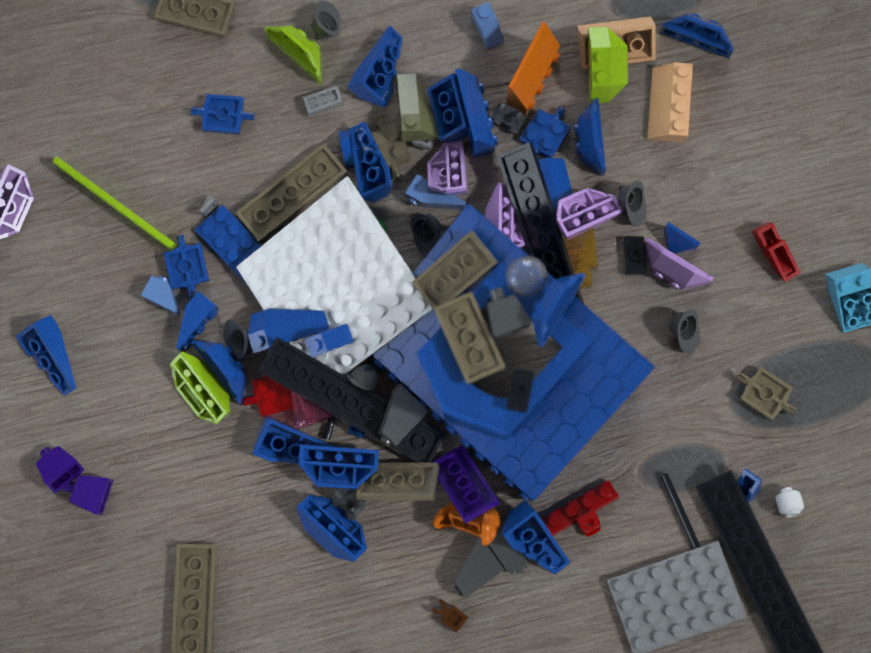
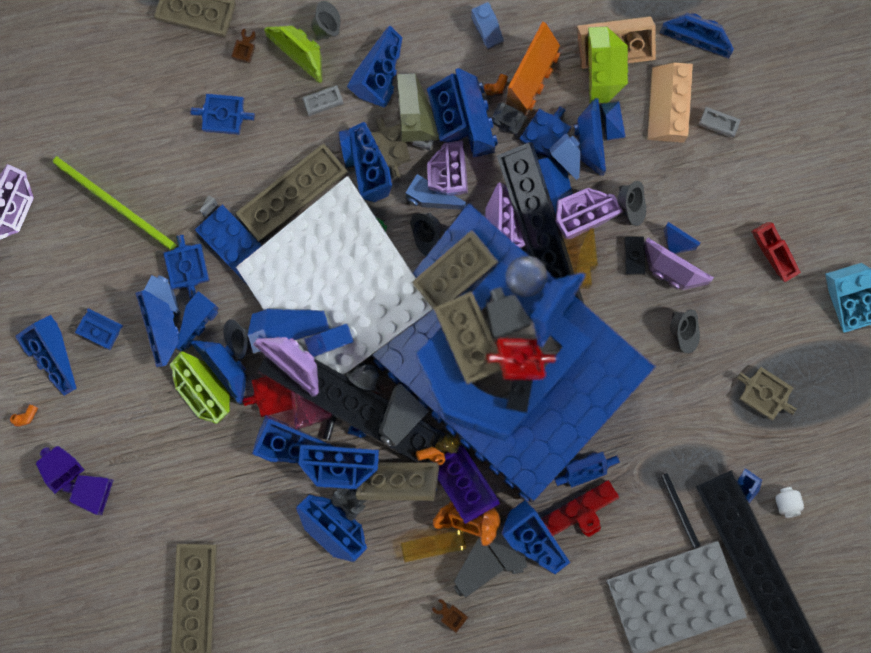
none -> orange arm [10,404,38,427]
none -> blue plate [75,308,123,350]
none -> blue wedge [136,290,179,367]
none -> reddish brown plate [231,29,256,64]
none -> lavender wedge [253,337,319,396]
none -> clear yellow slope [401,530,467,562]
none -> orange arm [416,447,445,465]
none -> clear yellow plate [436,435,459,454]
none -> orange arm [484,74,508,96]
none -> red plate [486,338,556,379]
none -> medium blue slope [549,133,580,180]
none -> blue plate [554,452,620,488]
none -> blue slope [601,101,626,140]
none -> light grey plate [698,107,741,138]

